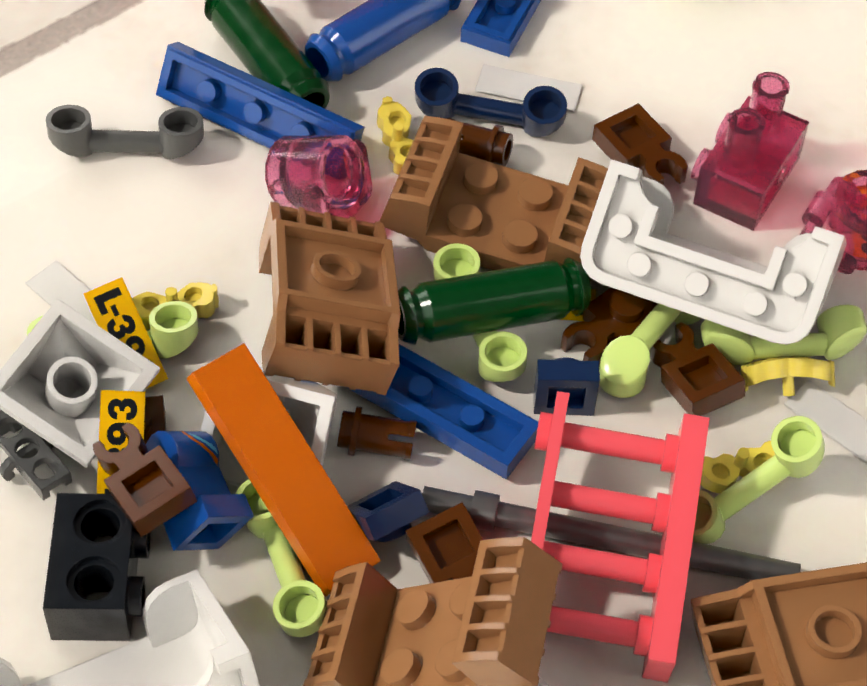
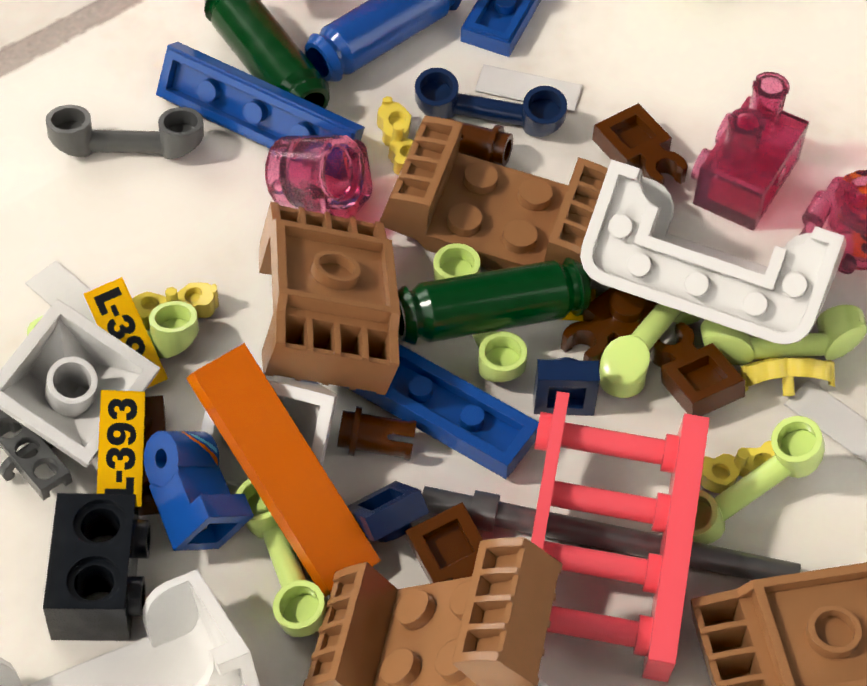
reddish brown plate [93,423,197,537] -> none

